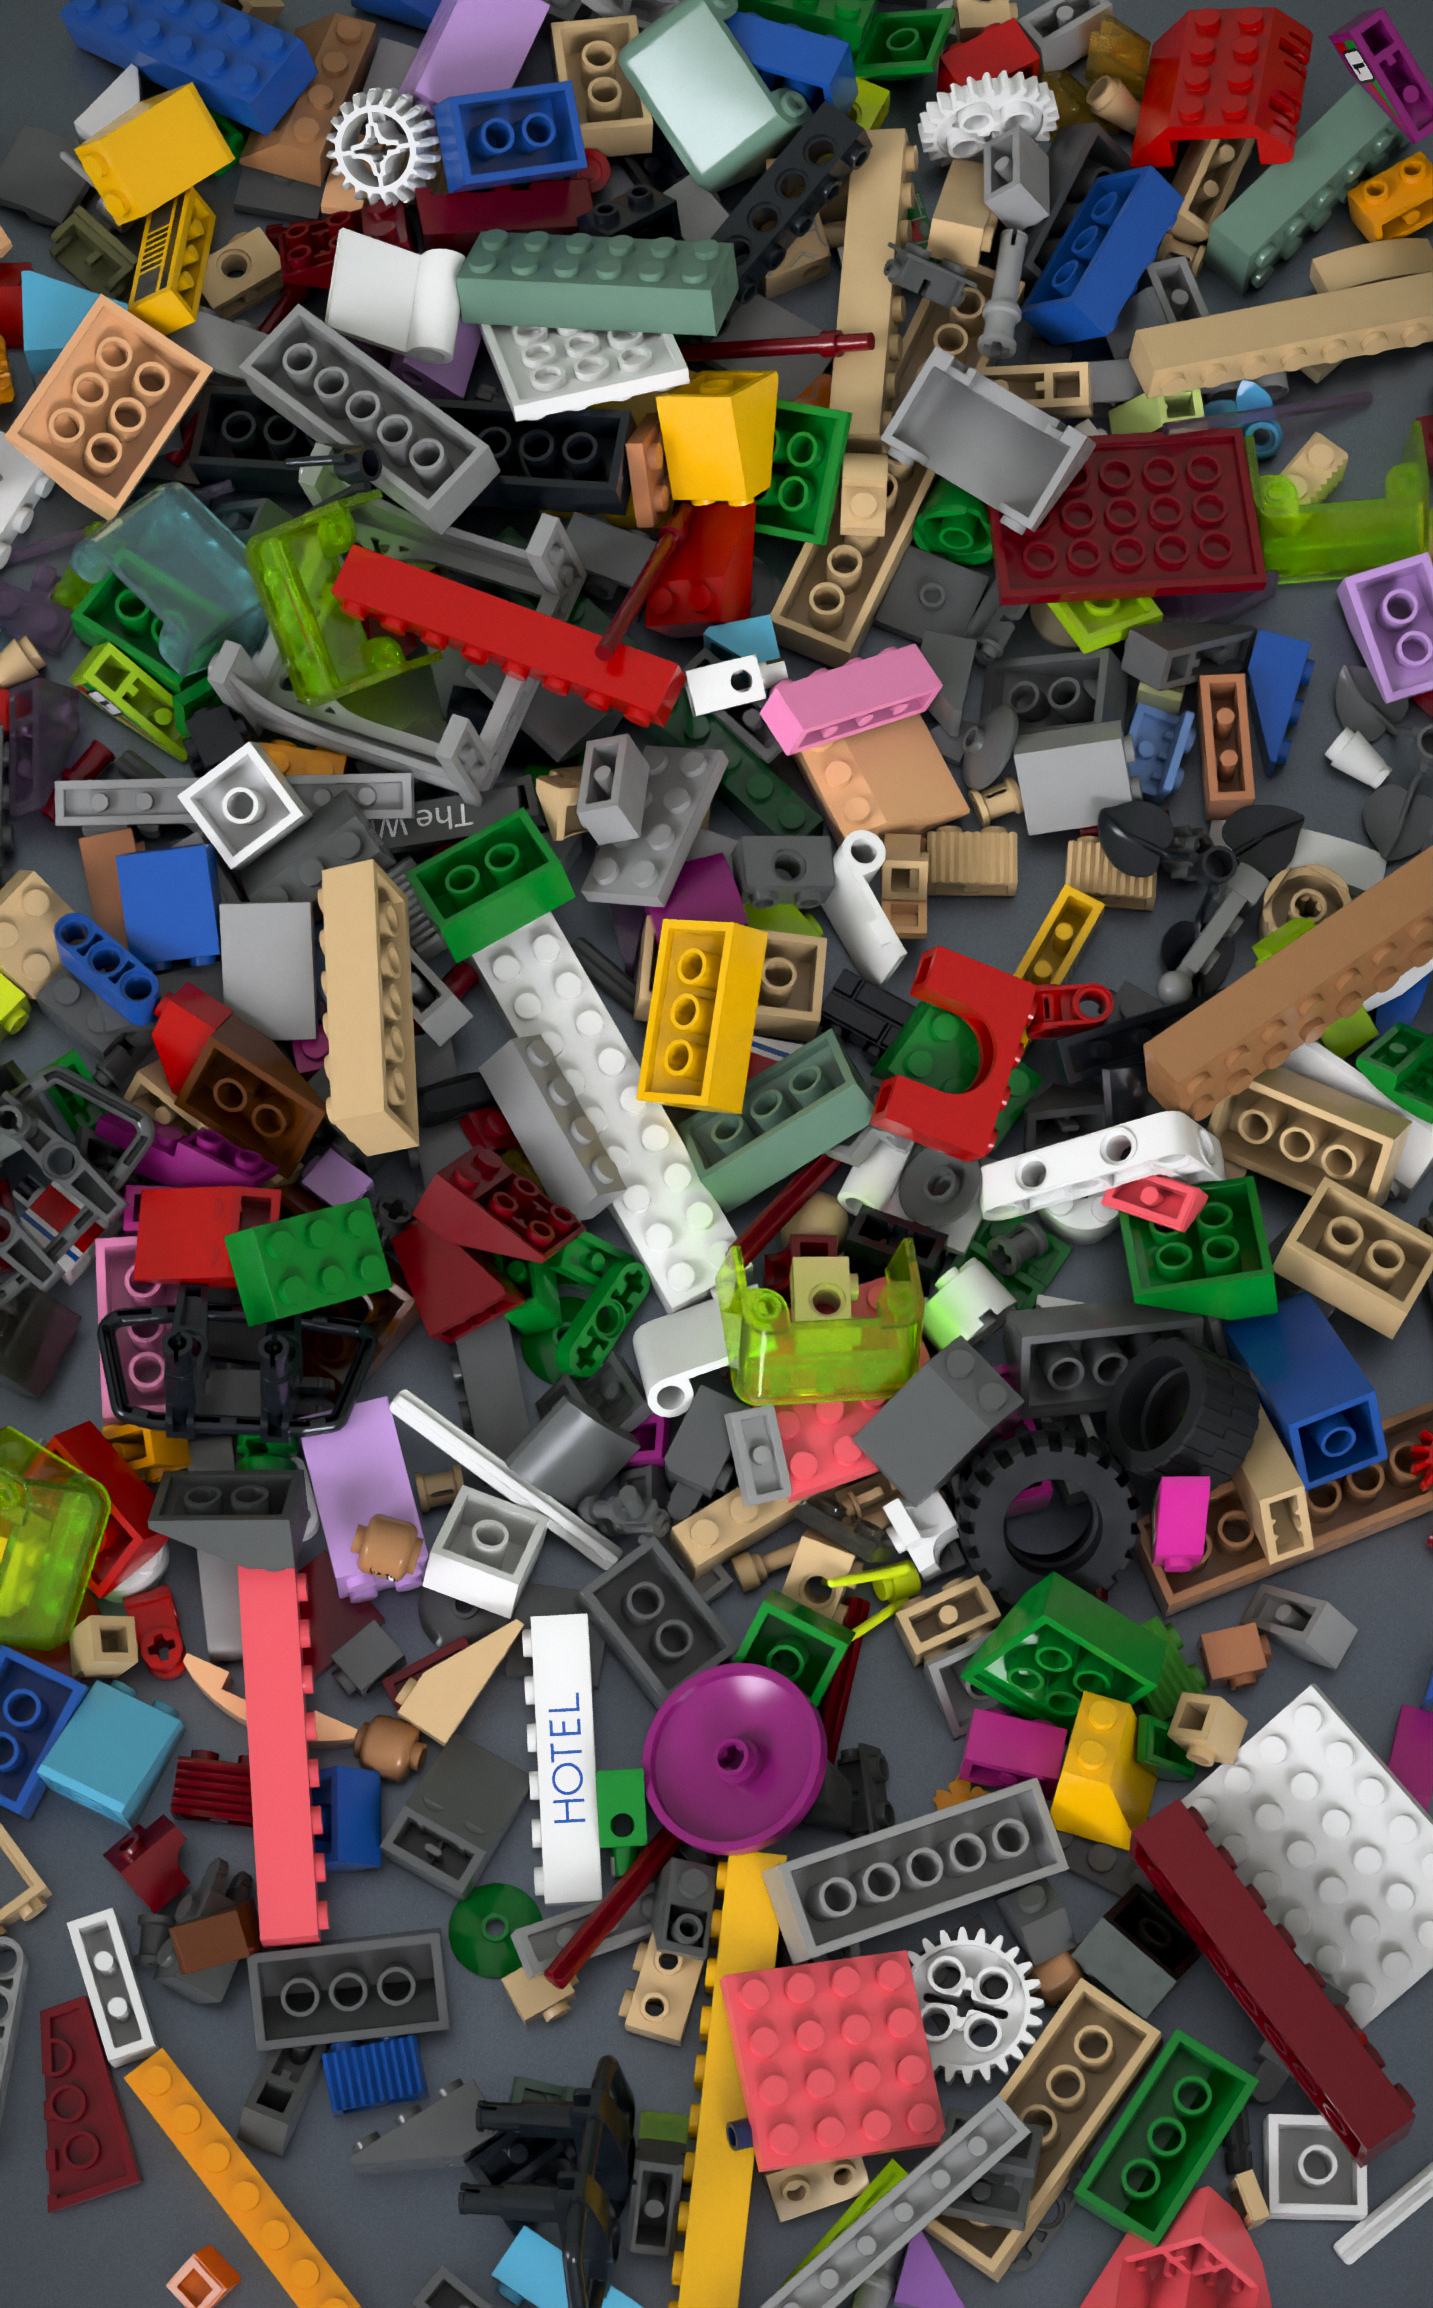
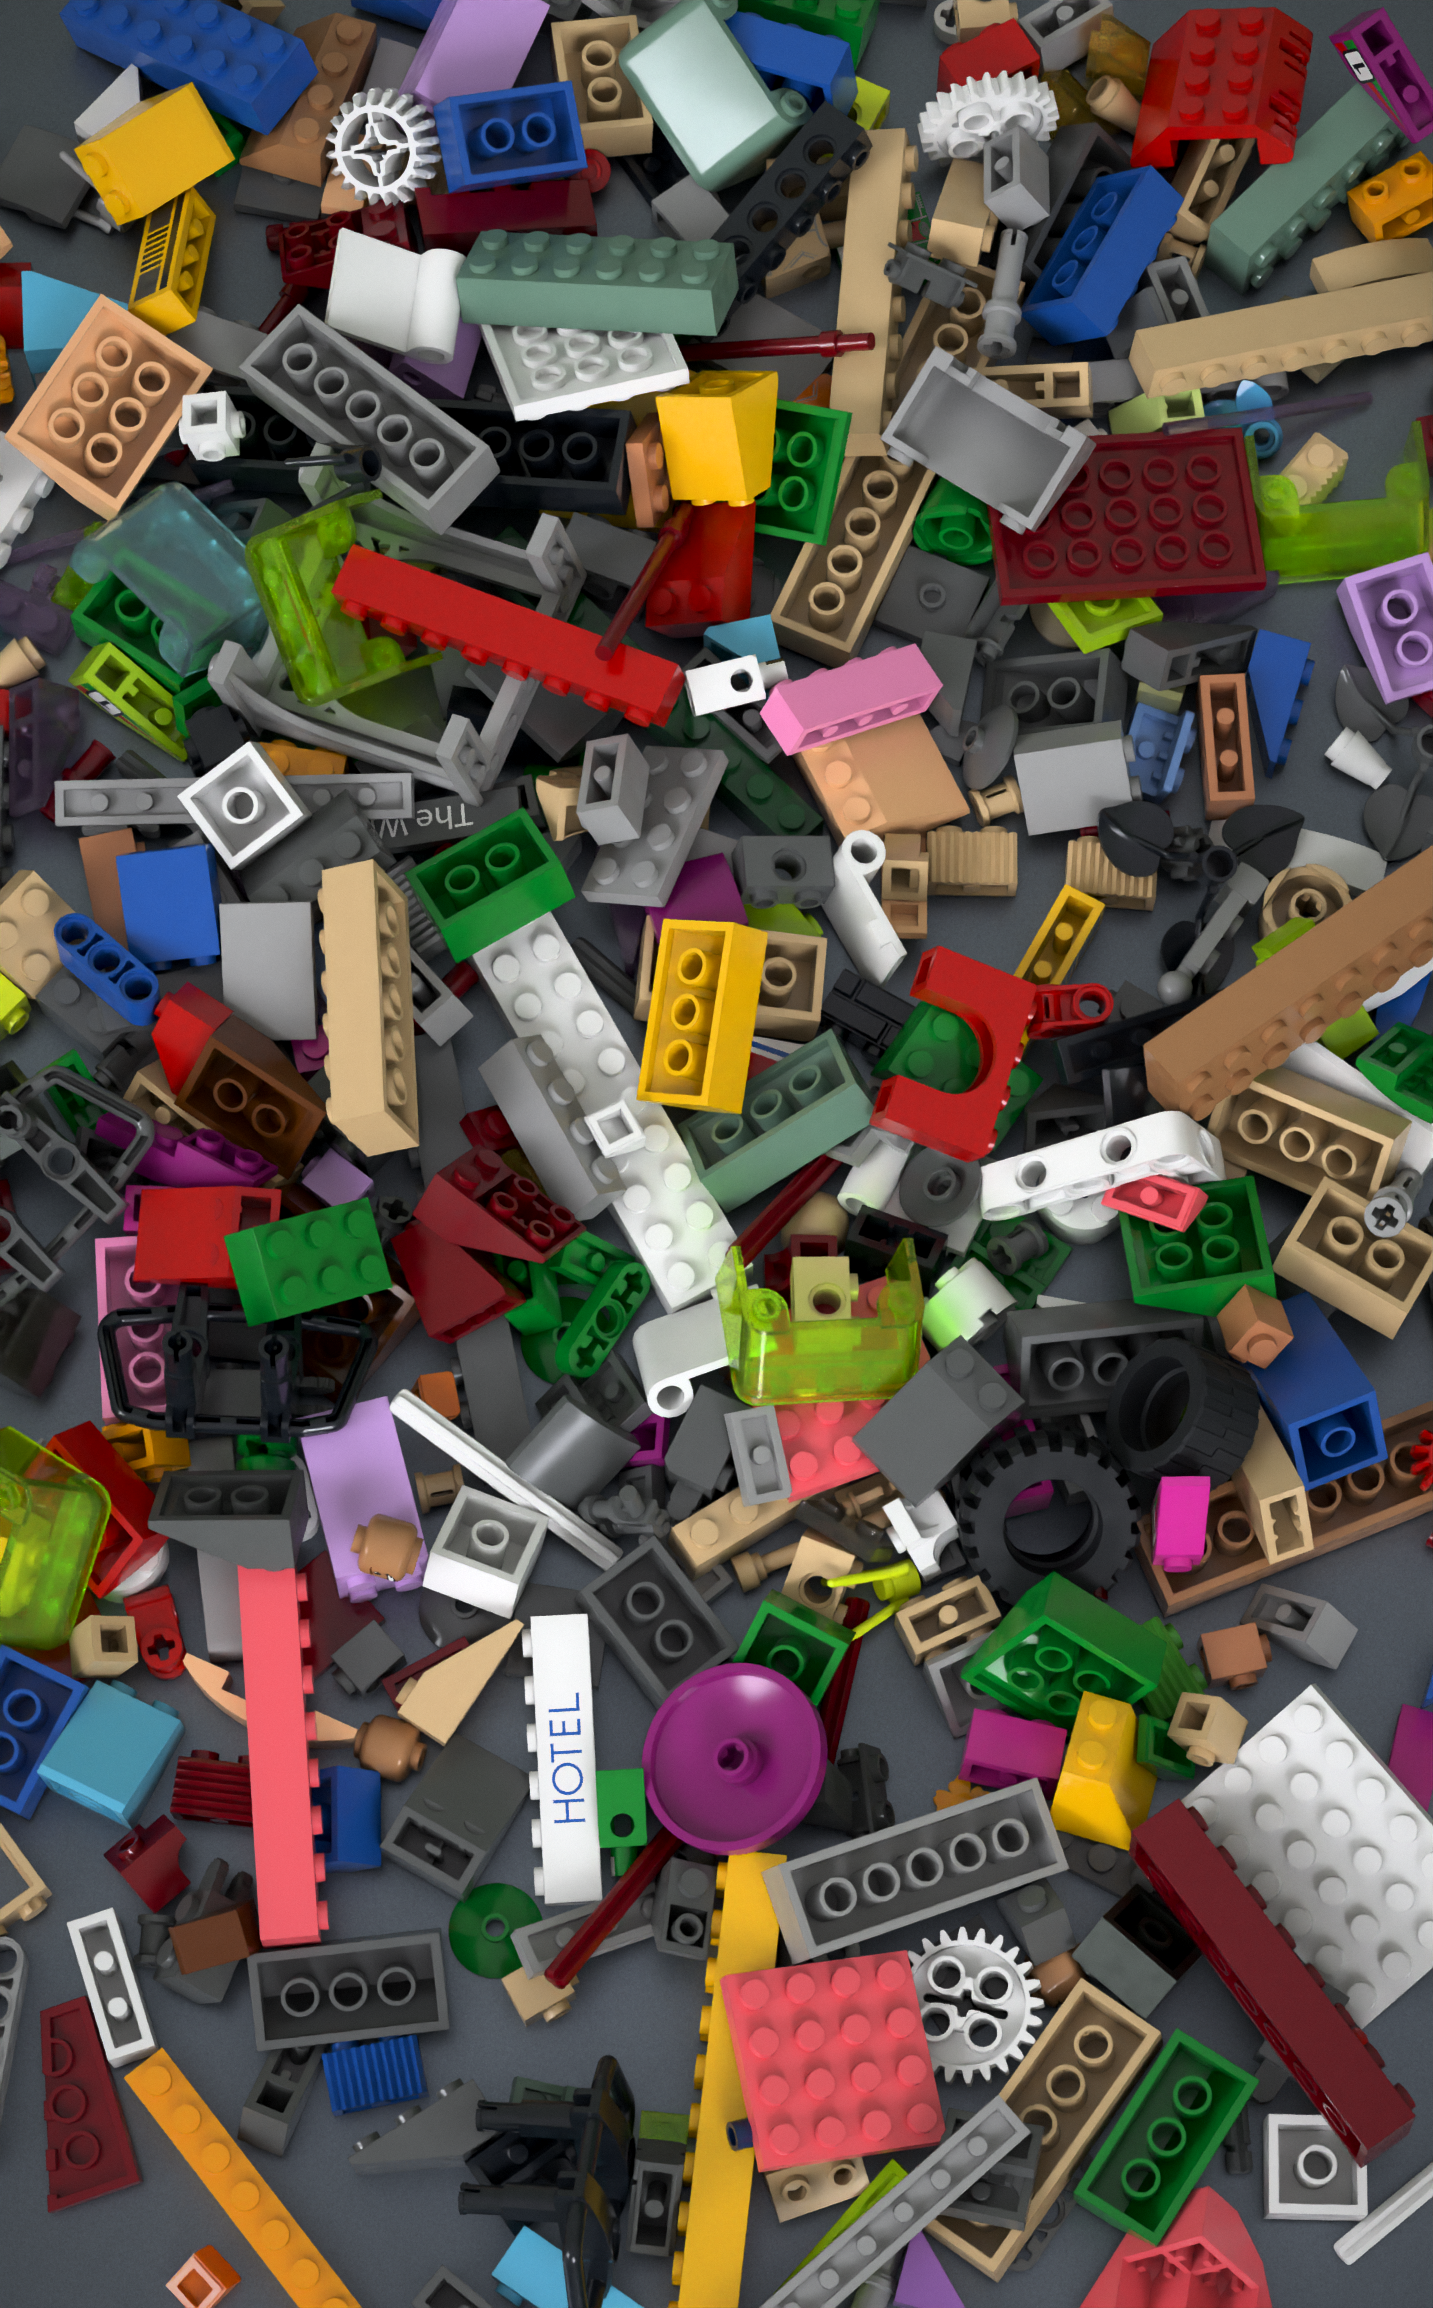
torso [13,1174,124,1286] -> none
olive hinge [49,205,138,301] -> none
tan brick [200,226,286,321] -> none
black piece [417,1072,497,1128] -> none
black brick [576,183,682,240] -> none
tan brick [619,1932,708,2047] -> none
tan brick [840,452,888,537] -> none
green slope [854,8,956,82] -> none
tan tile [1226,2169,1270,2231] -> none
none -> white brick [179,391,246,462]
none -> orange slope [411,1371,460,1420]
none -> white slope [584,1098,646,1159]
none -> nougat brick [1216,1284,1294,1369]
none -> light grey pin [1364,1168,1424,1238]

